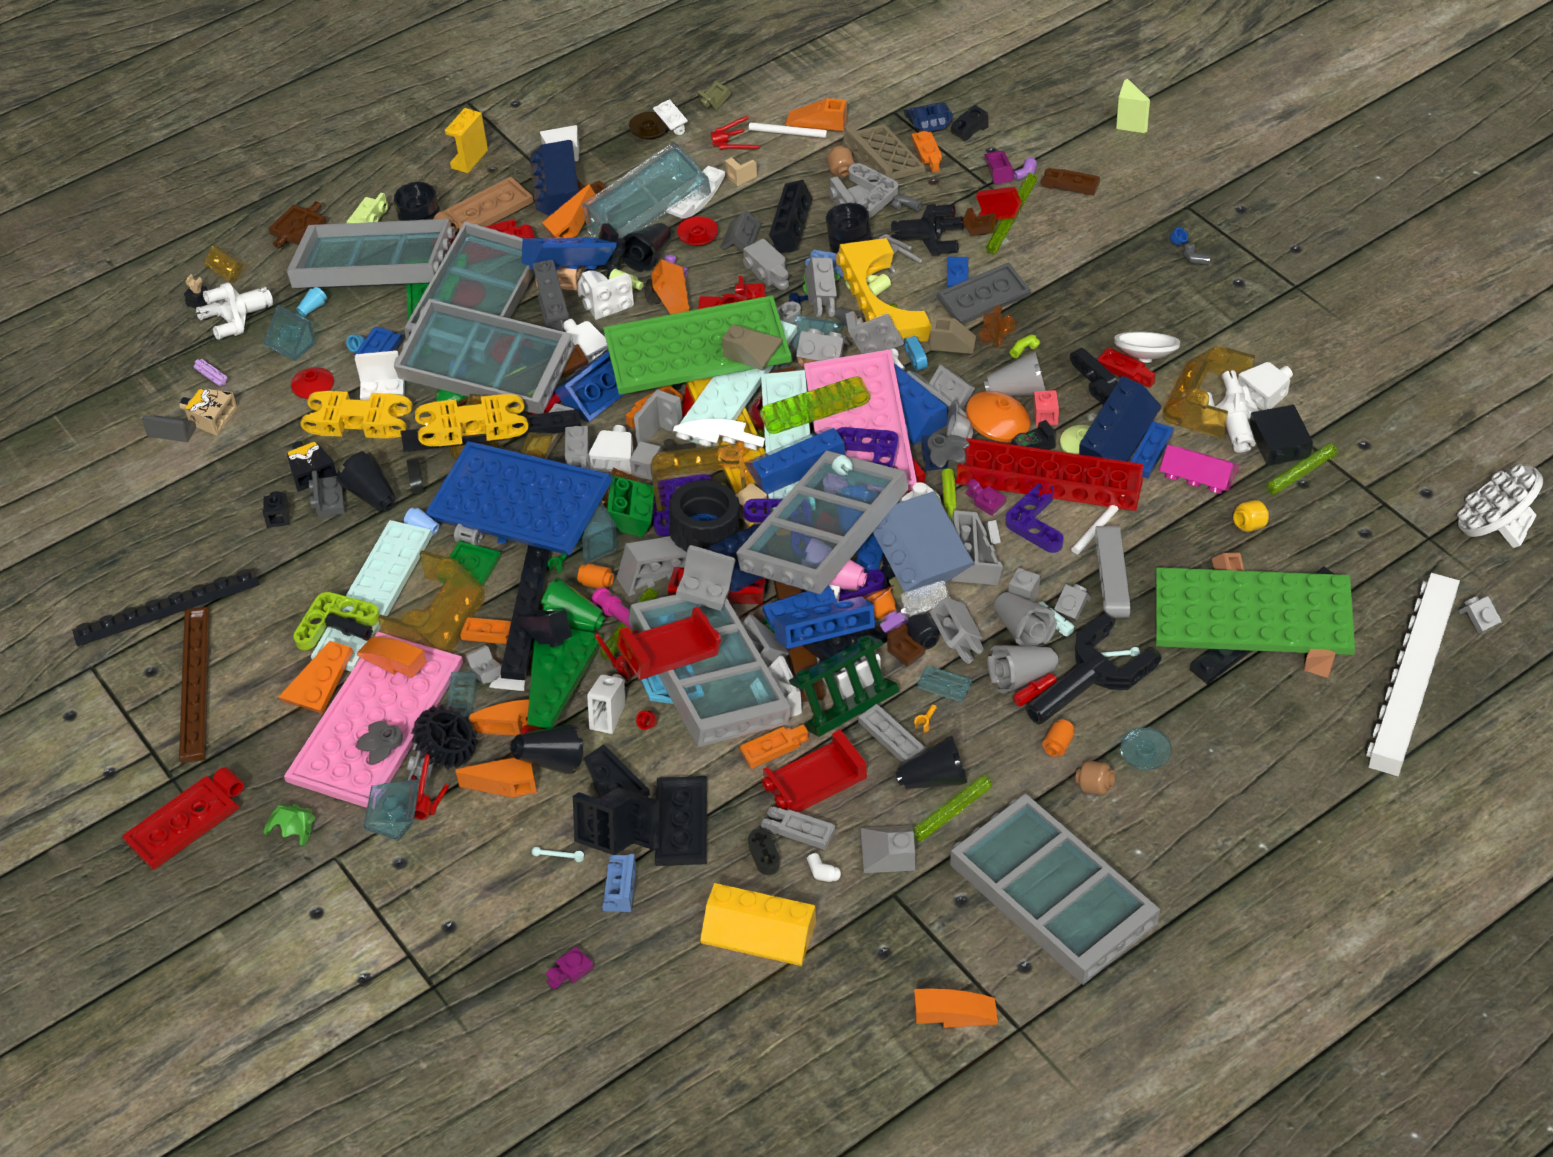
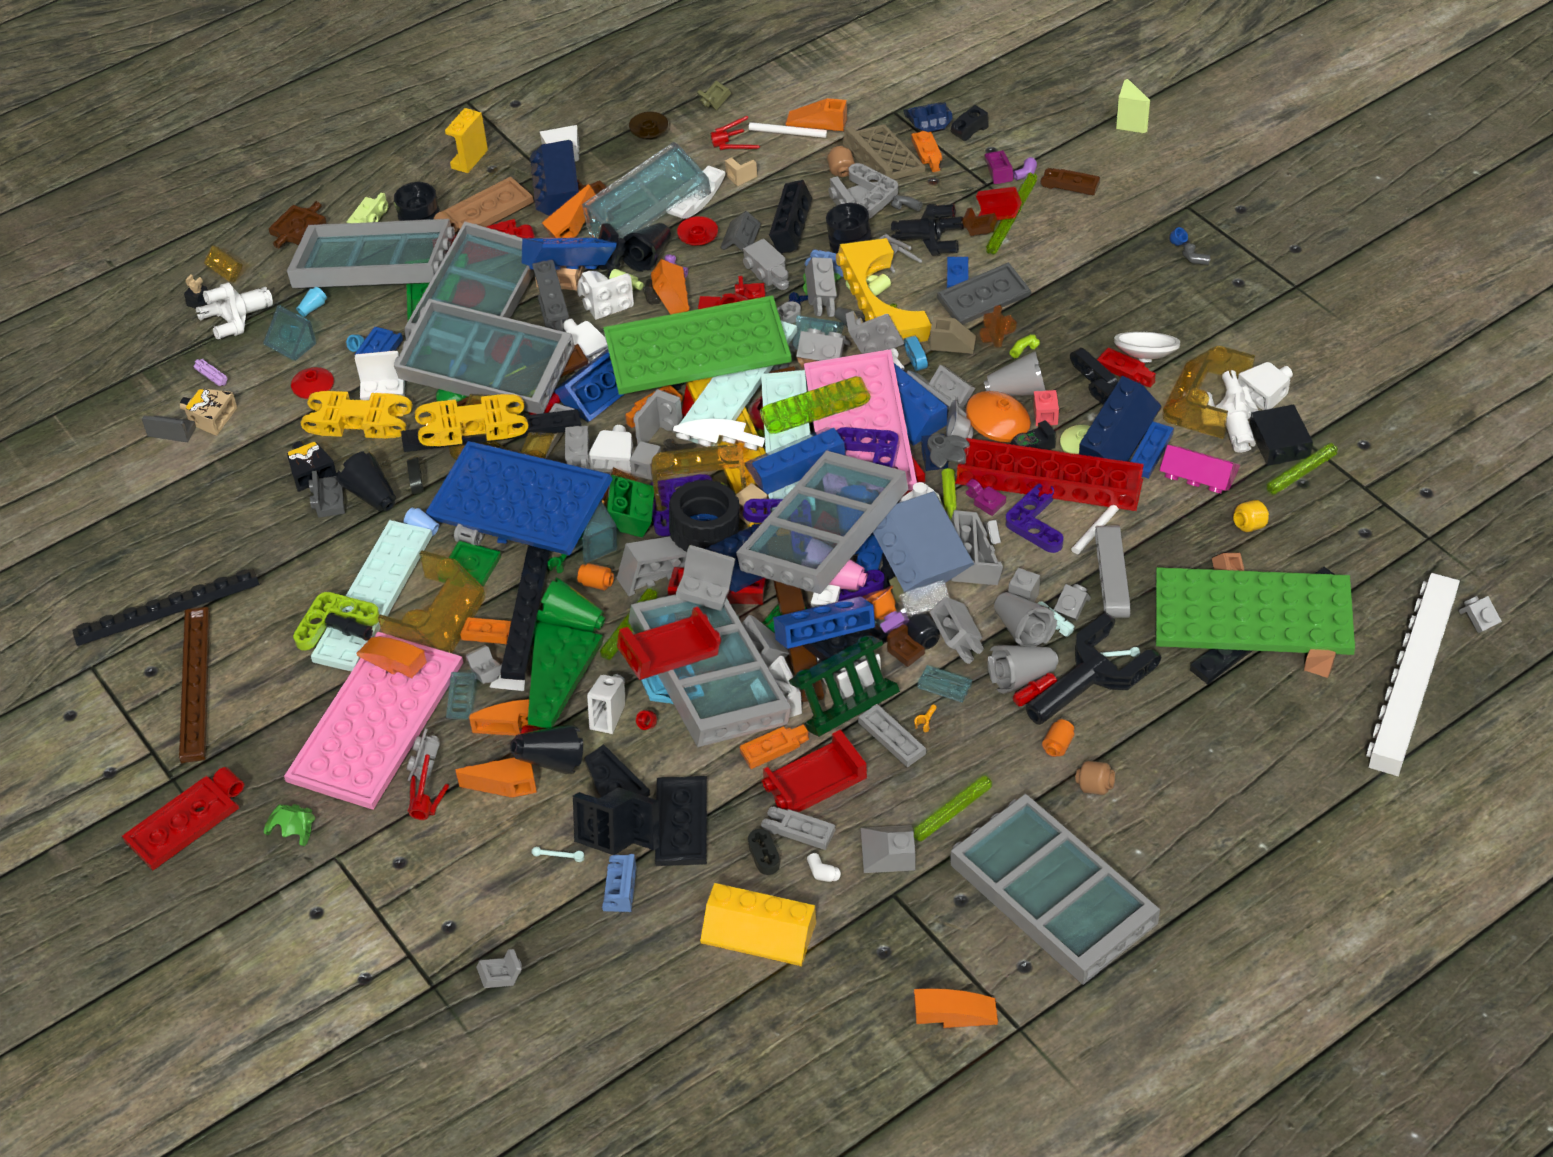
black brick [262,491,290,528] -> none
orange wing [278,641,353,714] -> none
dark grey plate [355,721,403,765] -> none
clear light blue slope [364,779,420,841] -> none
black gear [411,704,478,770] -> none
black slope [517,609,572,647] -> none
magenta plate [545,947,593,990] -> none
dark pink pin [591,587,633,631] -> none
red plant [595,629,638,679] -> none
white hinge [653,99,688,135] -> none
dark tan slope [722,324,783,370] -> none
blue plate [762,585,838,630] -> none
light aqua hinge [832,455,853,476] -> none
black cone [895,736,968,789] -> none
clear light blue dish [1121,728,1172,770] -> none
white bracket [1457,464,1543,548] -> none
none -> light grey bracket [476,949,522,988]

